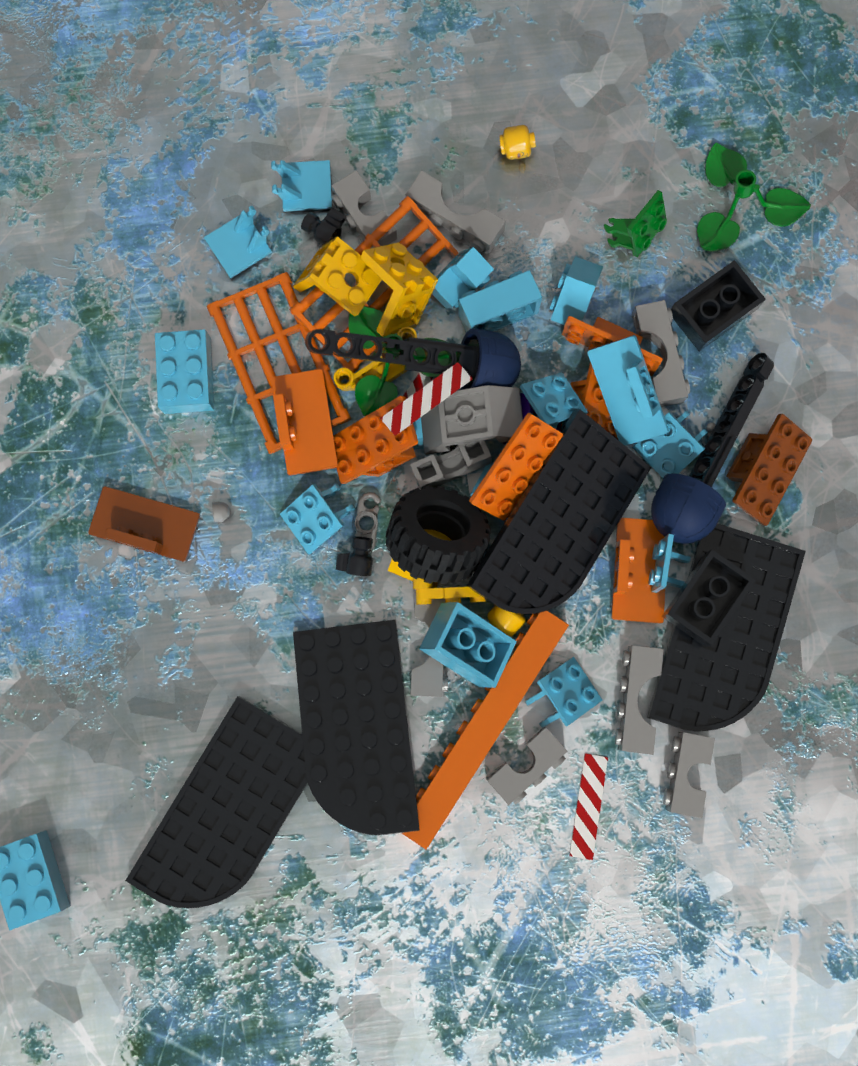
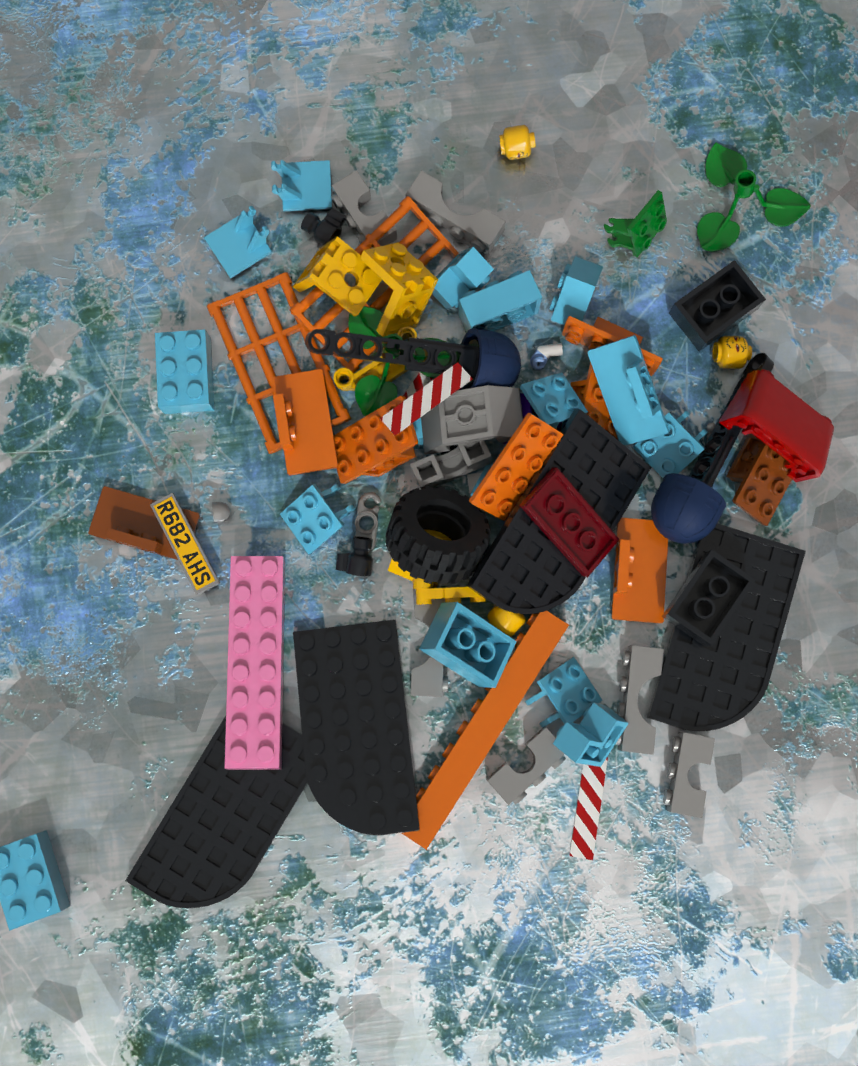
light grey arch [632,300,690,407] -> none
medium azure plate [648,534,691,593] -> none
none -> tile [150,493,220,595]
none -> bright pink brick [225,556,285,770]
none -> dark red tile [519,467,620,578]
none -> arm [530,343,563,370]
none -> medium azure brick [553,702,629,767]
none -> yellow head [712,336,752,369]
none -> red windscreen [719,369,834,482]

